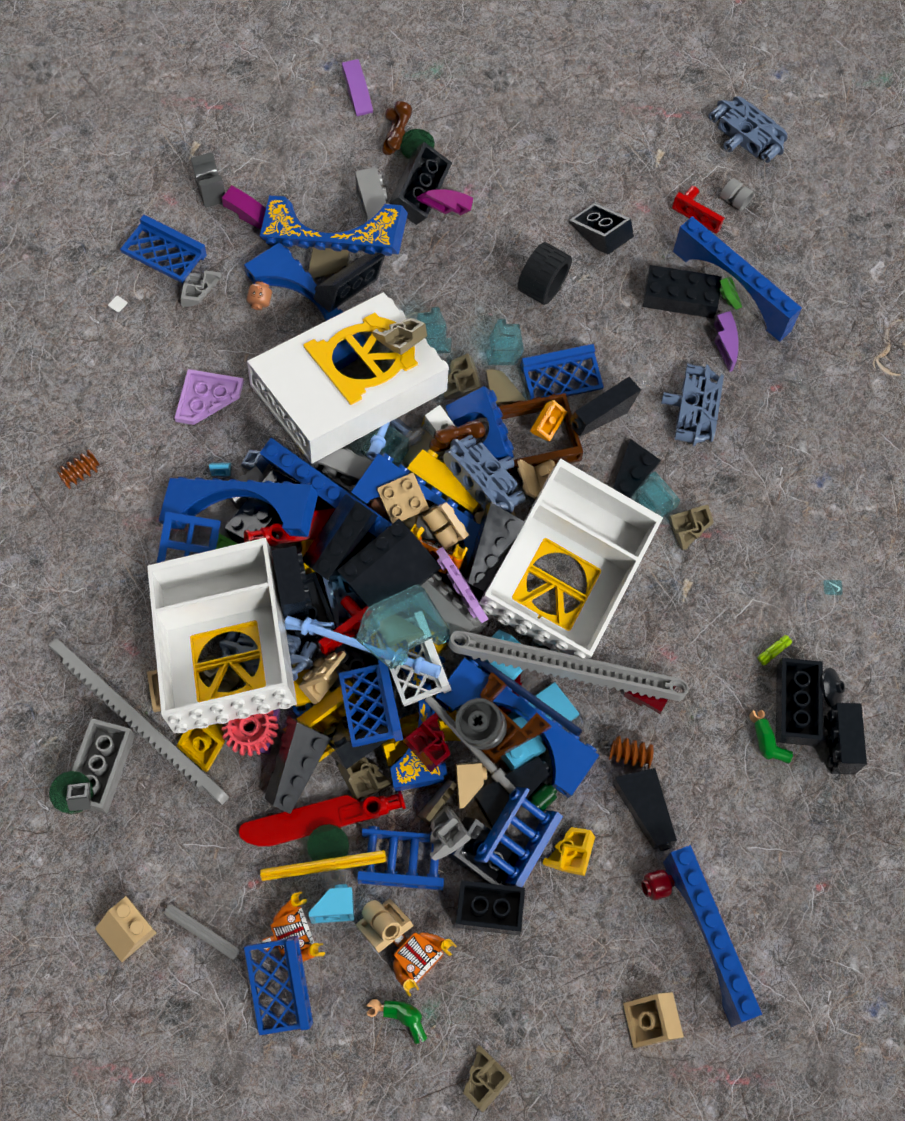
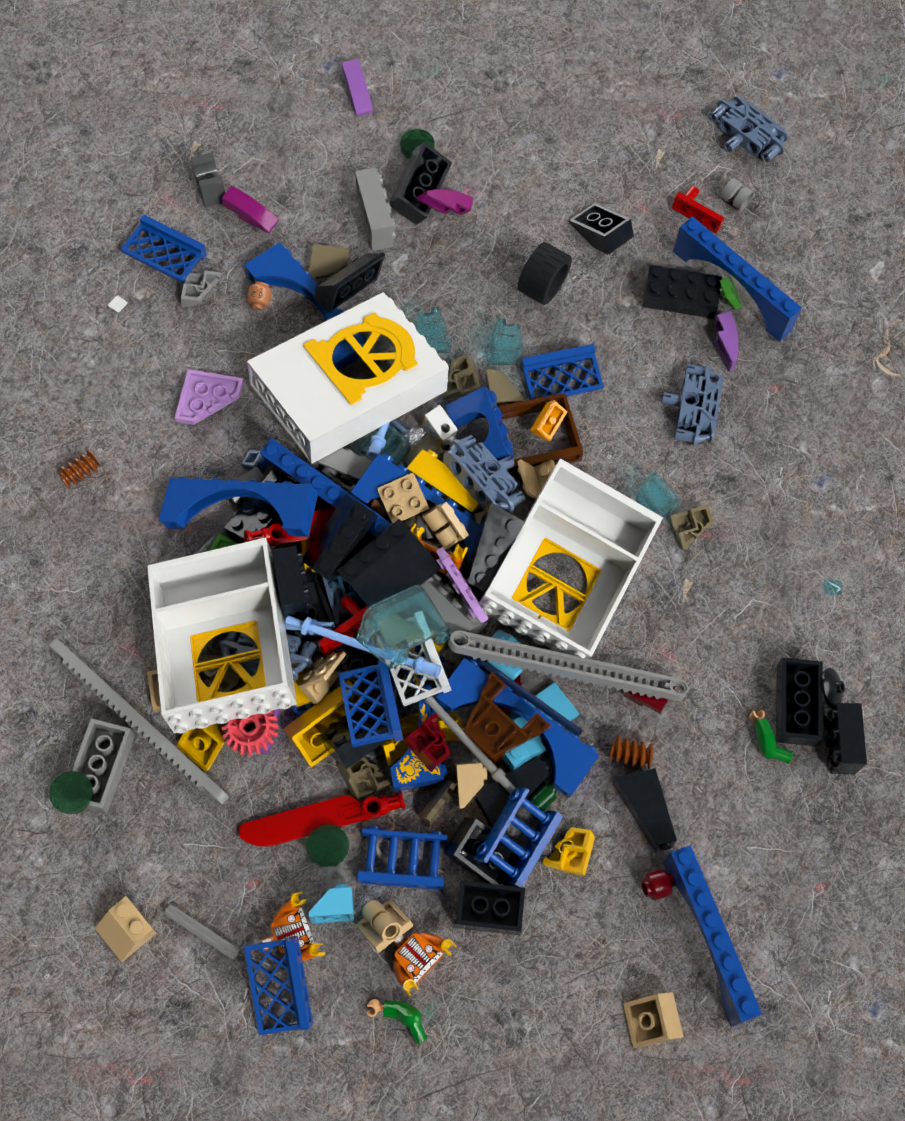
dark grey slope [66,783,91,811] -> none
blue window [157,512,221,563] -> none
medium azure slope [209,463,231,476] -> none
blue arch [260,195,408,256] -> none
yellow axle [260,850,386,881] -> none
black wedge [265,716,331,814] -> none
dark tan slope [372,318,427,355] -> none
reddish brown piece [382,101,412,155] -> none
reddish brown piece [429,420,485,452] -> none
light grey slope [430,806,471,861] -> none
dark grey wheel [455,698,507,750] -> none
dark tan slope [463,1045,513,1113] -> none
black slope [568,376,641,437] -> none
black wing [613,439,661,499] -> none
lime axle [757,635,792,665] -> none

